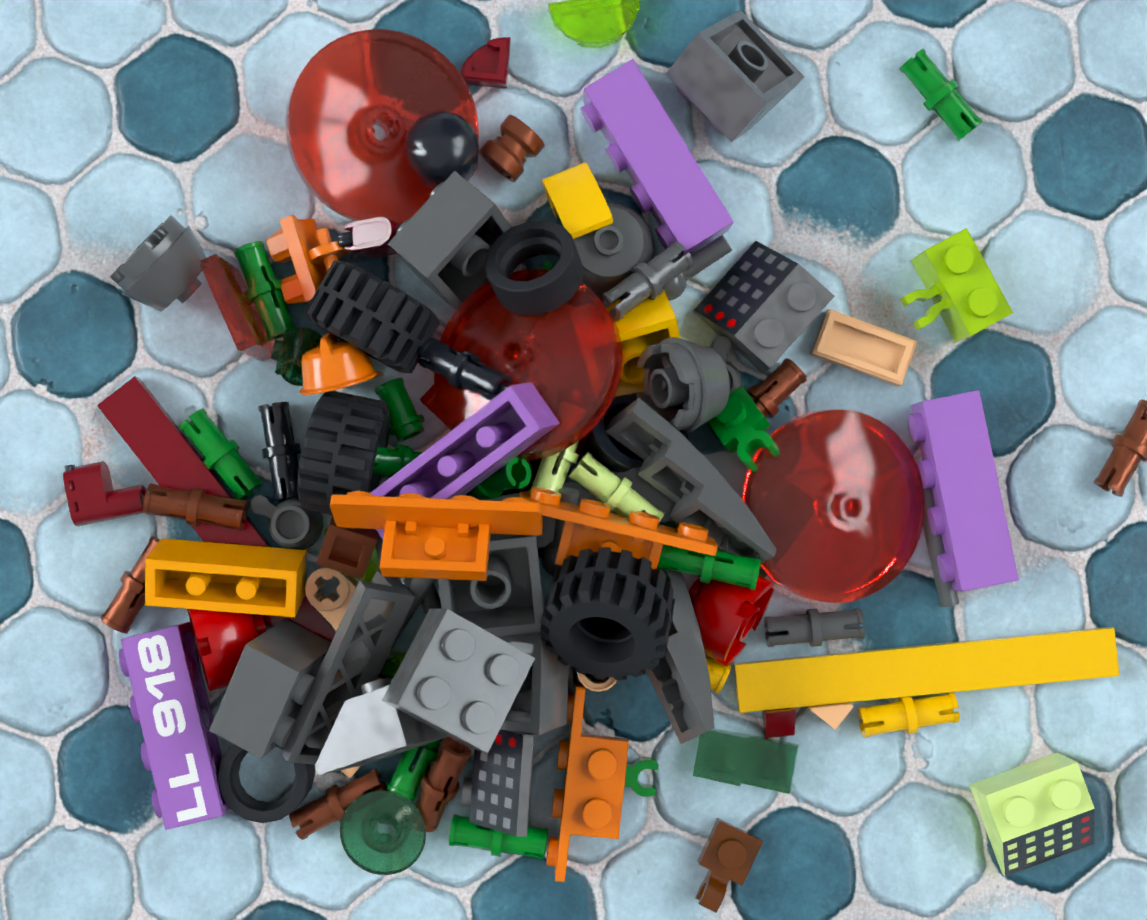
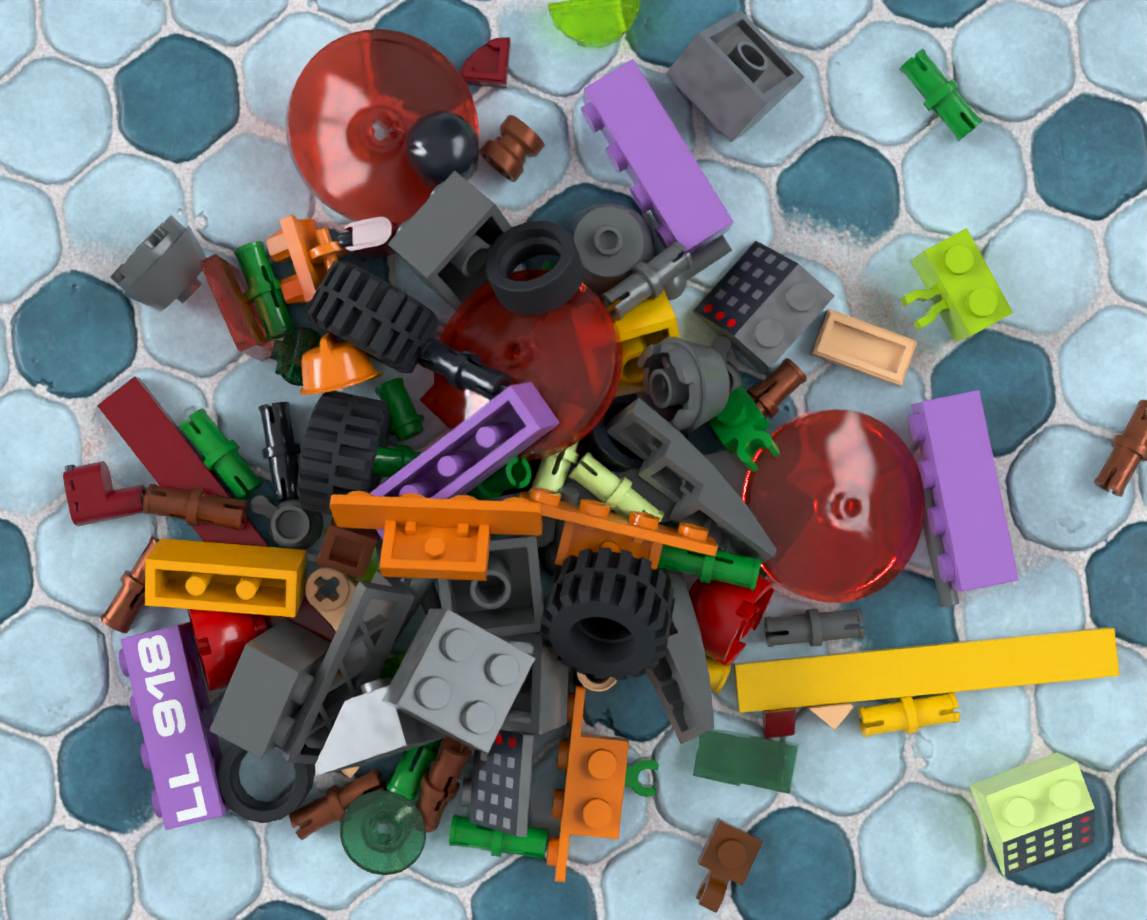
yellow panel [541,162,613,239] -> none

